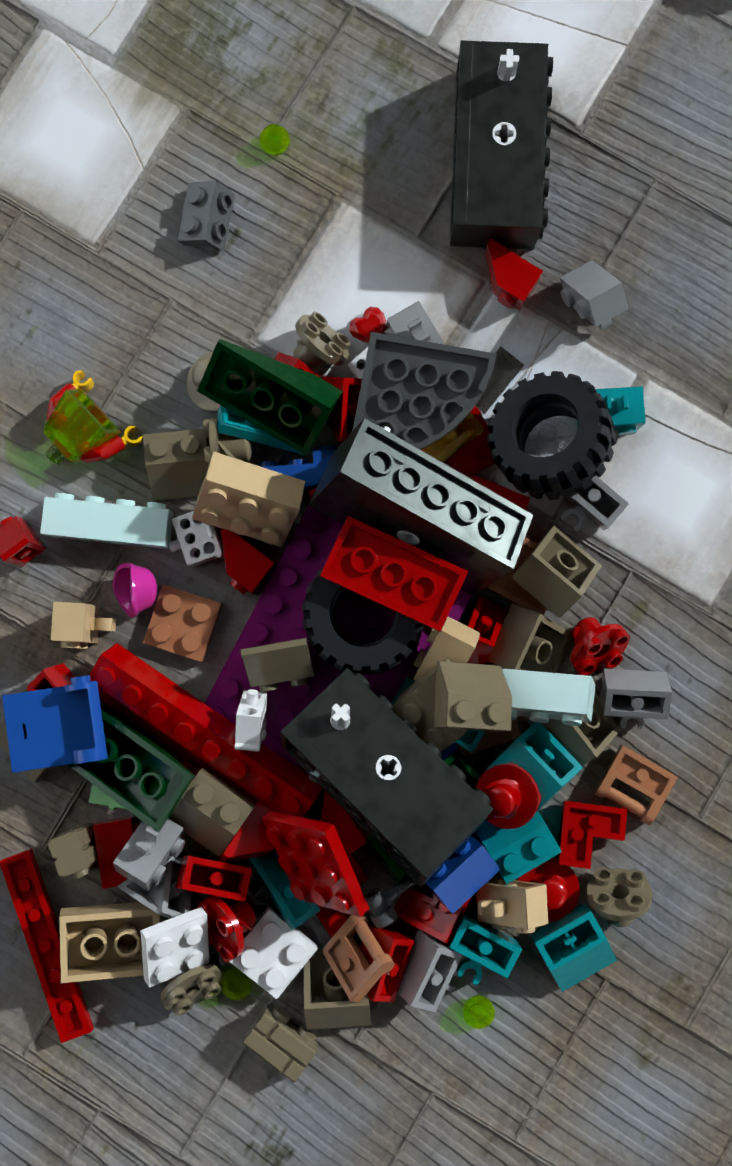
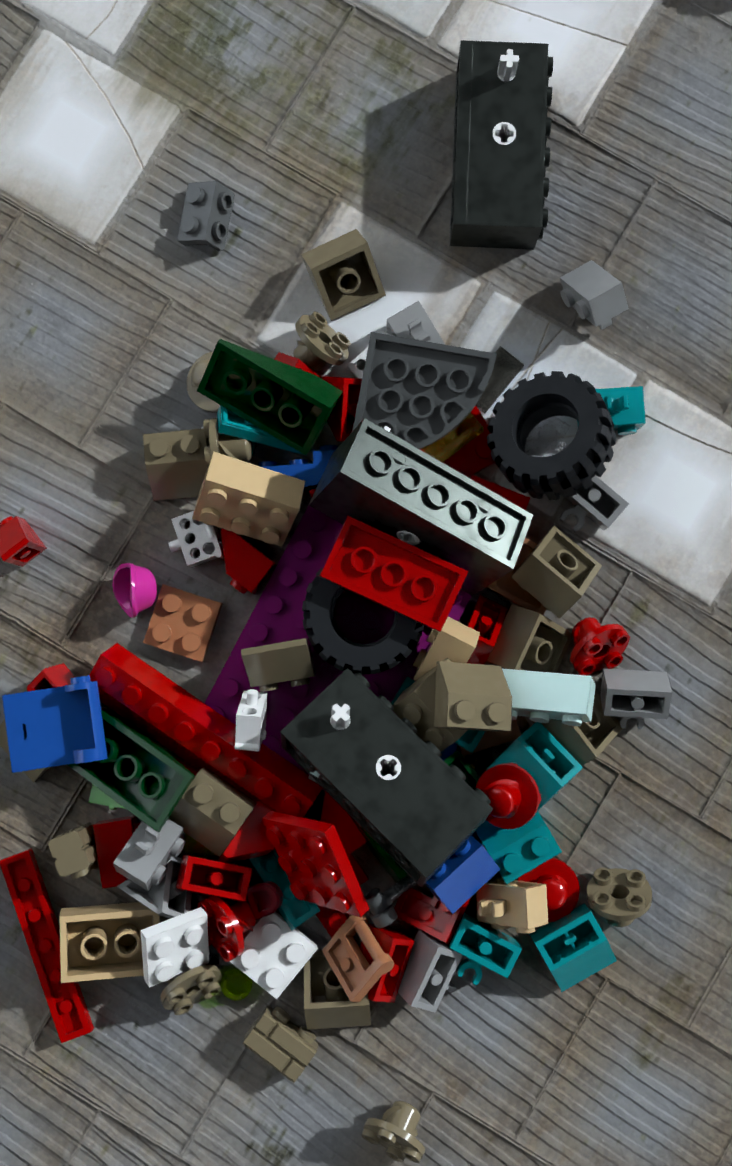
light aqua brick [40,493,174,550] -> none
clear neon green torso [43,370,143,465] -> none
tan brick [51,602,116,649] -> none
clear neon green plate [259,124,290,156] -> none
red rock [349,306,387,343] -> none
clear neon green plate [463,995,495,1029] -> none
red slope [485,239,543,311] -> none
red plate [557,801,627,869] -> none
nougat plate [593,744,678,826] -> none
none -> dark red tile [247,881,283,920]
none -> dark tan slope [301,229,386,321]
none -> dark tan plate [361,1101,425,1163]

